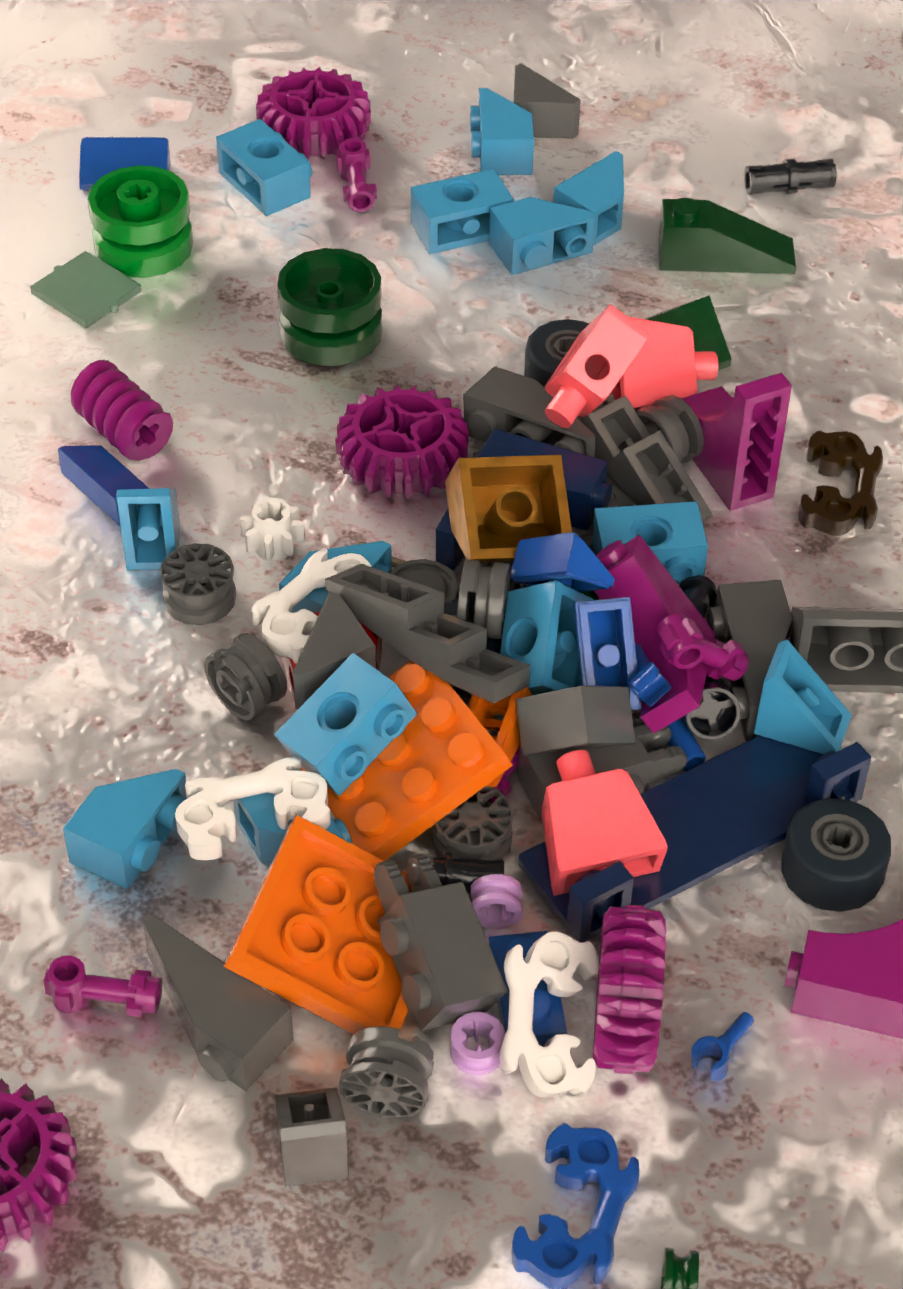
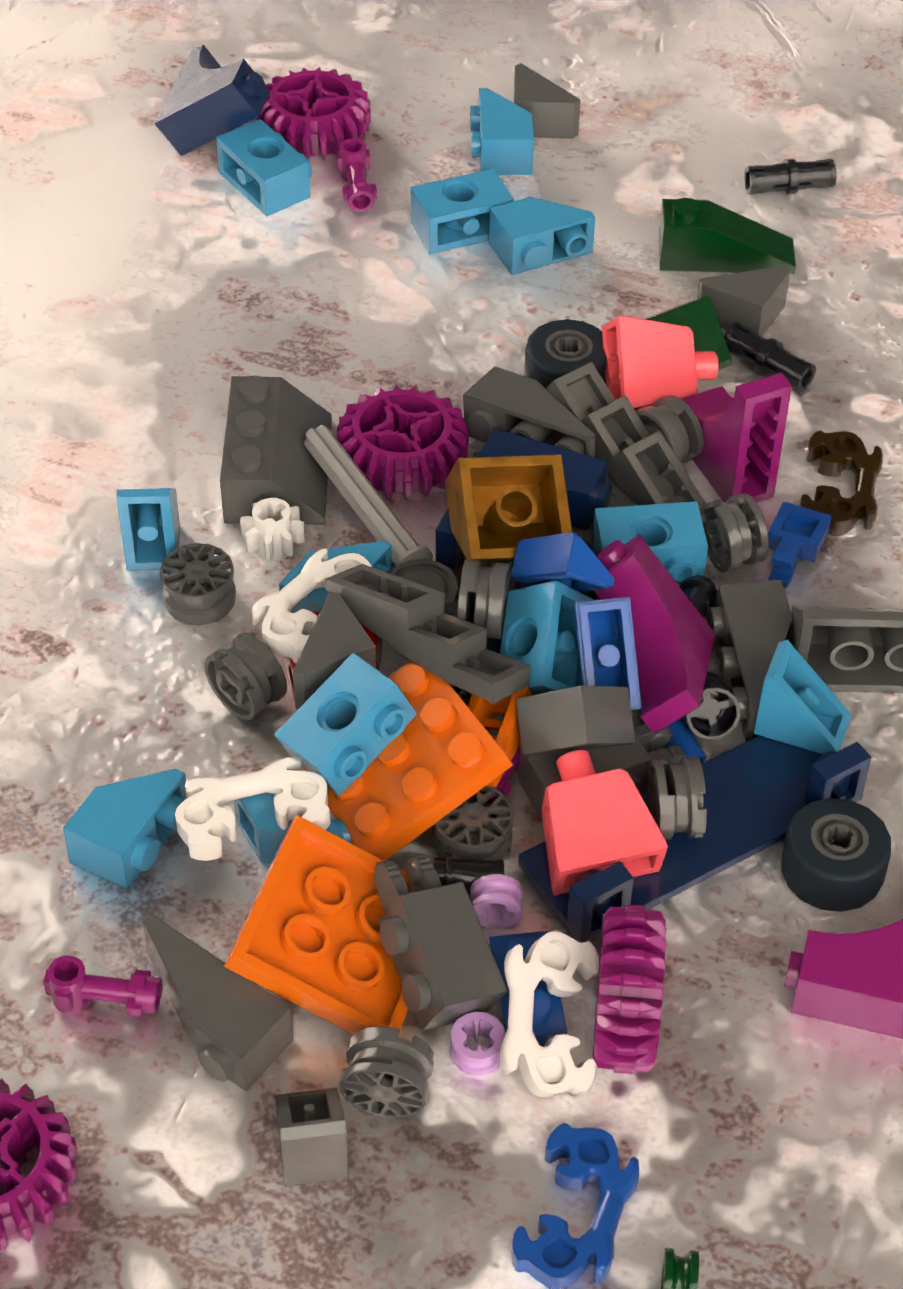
sand green piece [30,251,142,328] -> none
blue slope [58,445,150,526] -> none
magenta piece [71,360,173,461] -> none
blue slope [79,137,171,190] -> none
green wheel [88,165,193,278] -> none
dark green wheel [277,248,382,366] -> none
coral torso [545,304,651,428] -> none
dark azure slope [553,151,624,246] -> none
blue hand [628,644,672,707] -> none
magenta bar [656,614,749,681] -> none
blue hand [691,1012,754,1081] -> none
none -> dark blue arch [154,44,270,156]
none -> dark grey slope [220,376,332,525]
none -> light grey axle [304,425,433,568]
none -> dark grey wheel [648,756,707,840]
none -> dark grey slope [697,265,791,337]
none -> dark grey wheel [700,493,769,572]
none -> black pin [724,322,816,392]
none -> blue plate [768,501,832,588]

